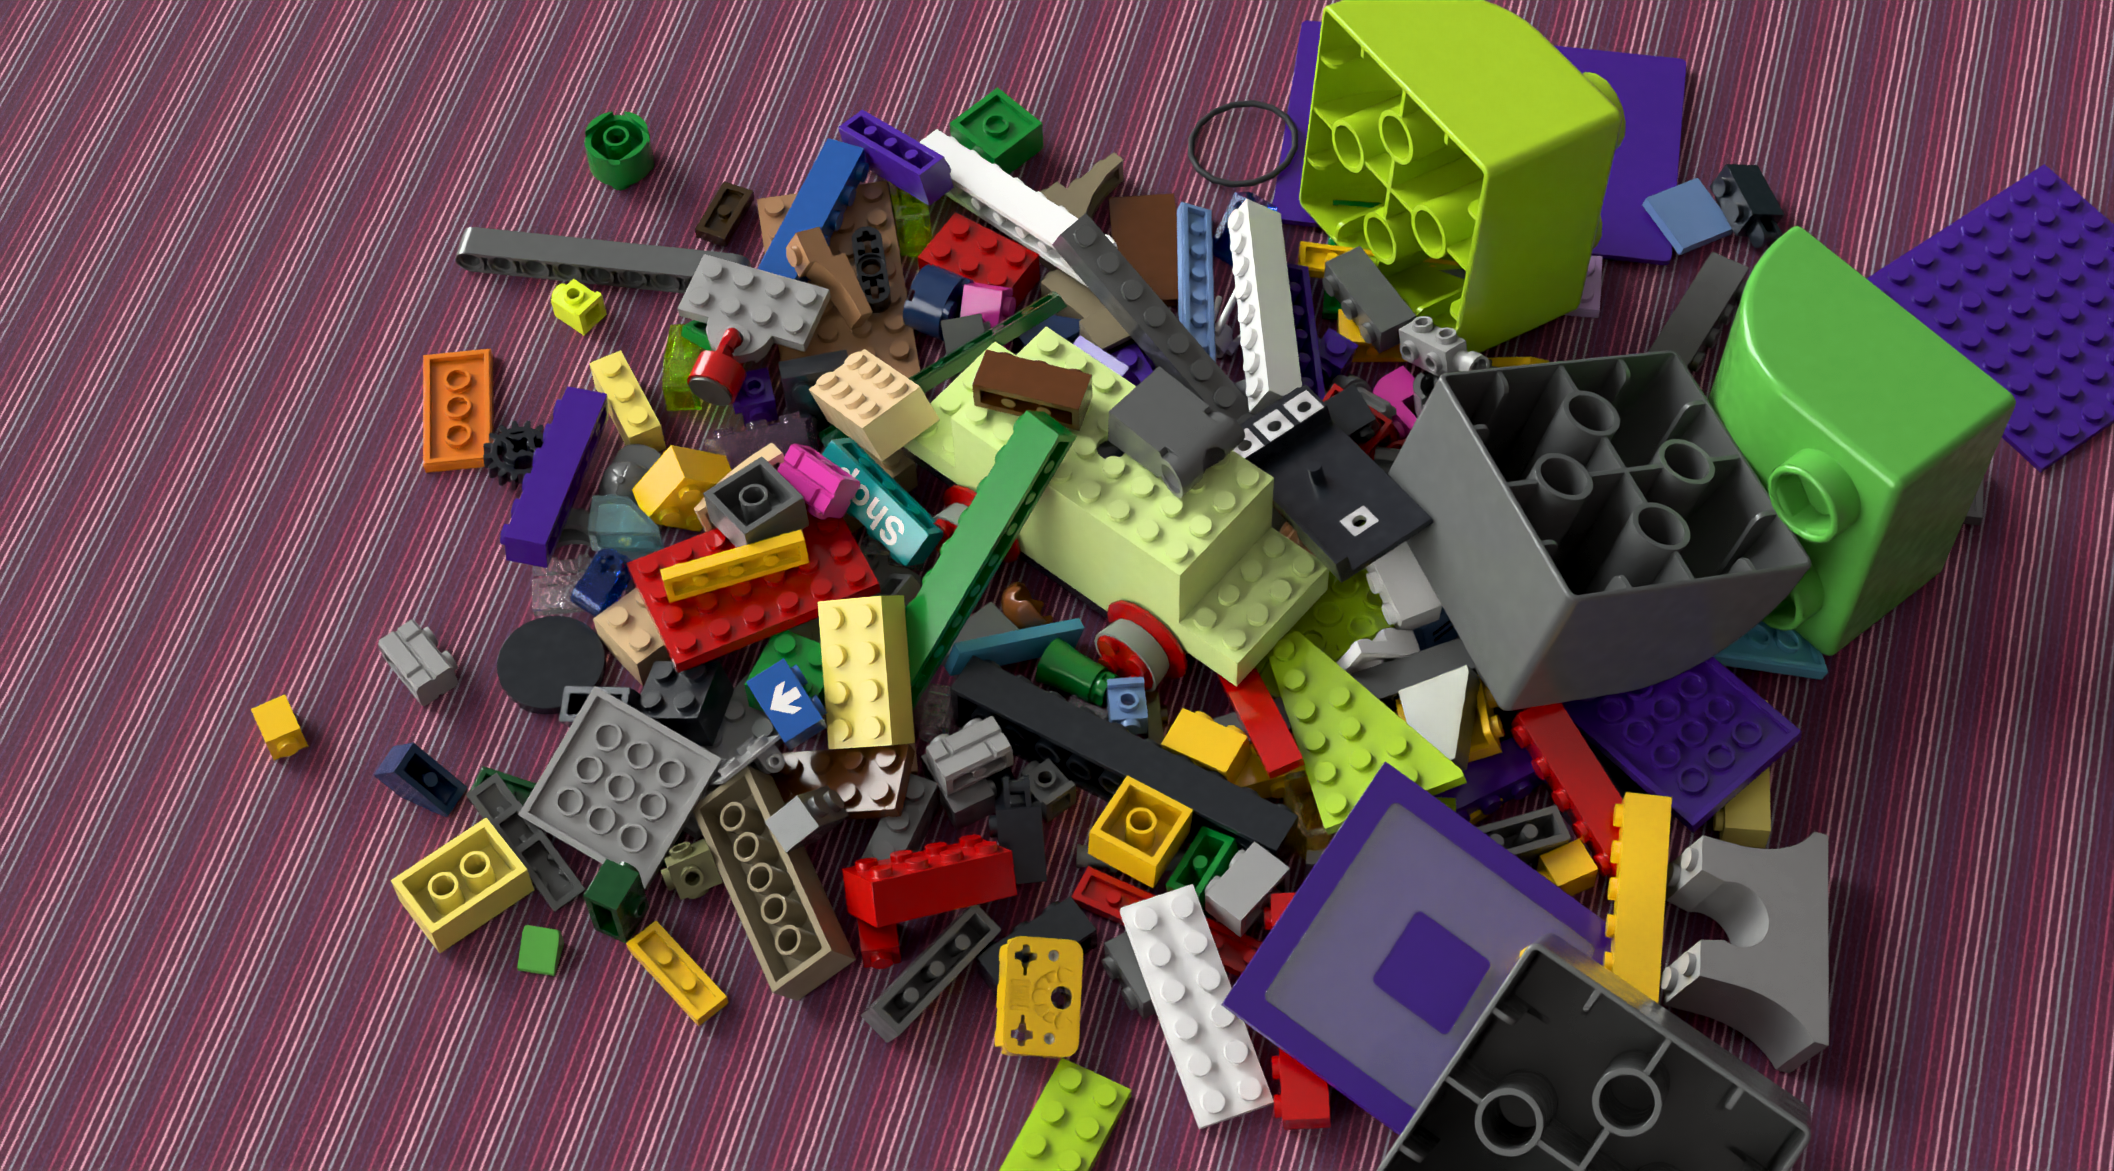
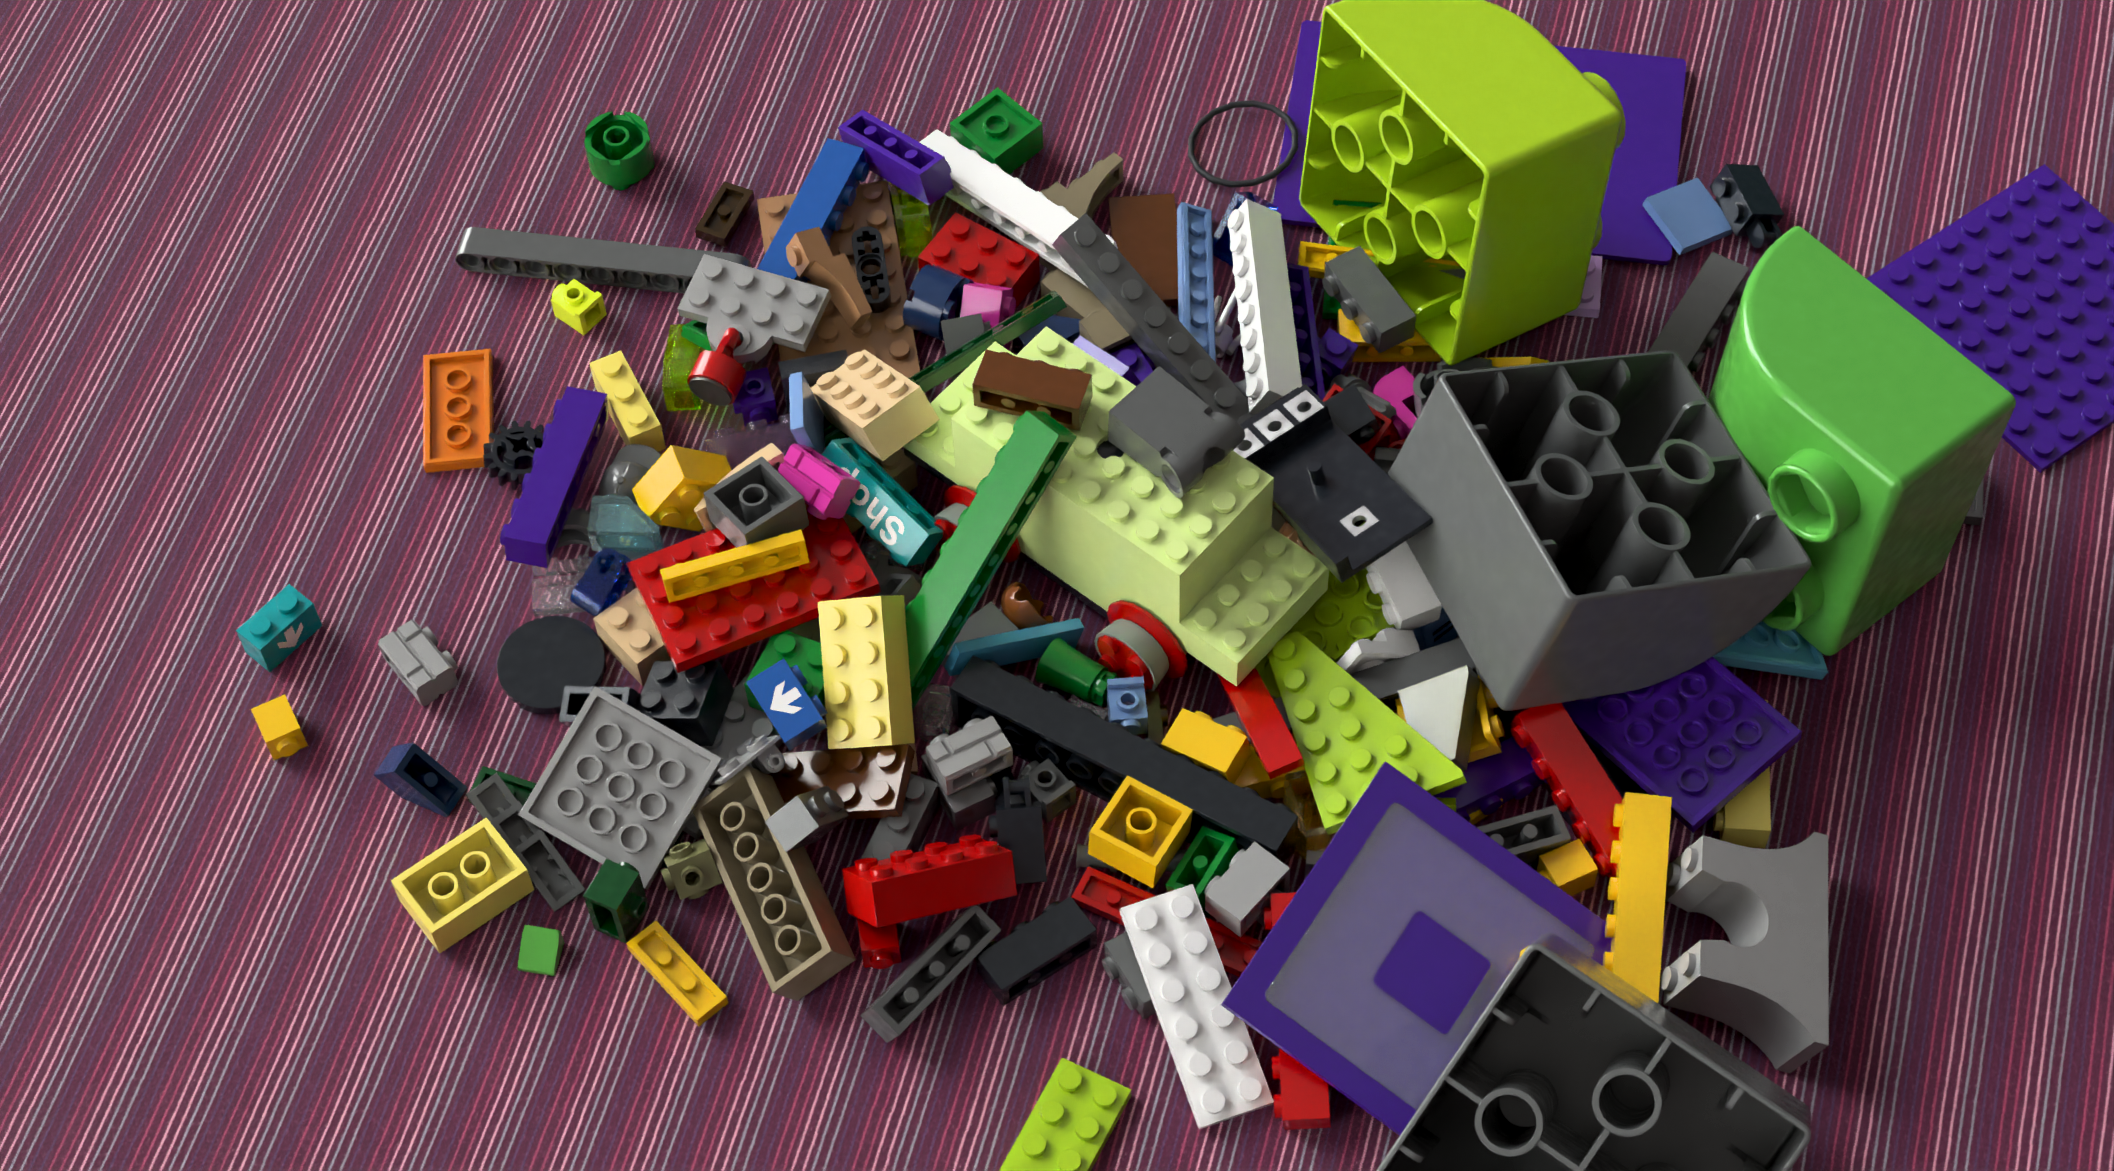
yellow axle [994,936,1083,1059] -> none
light grey brick [1398,316,1490,377] -> none
none -> teal brick [236,584,322,672]
none -> medium blue tile [789,372,825,455]

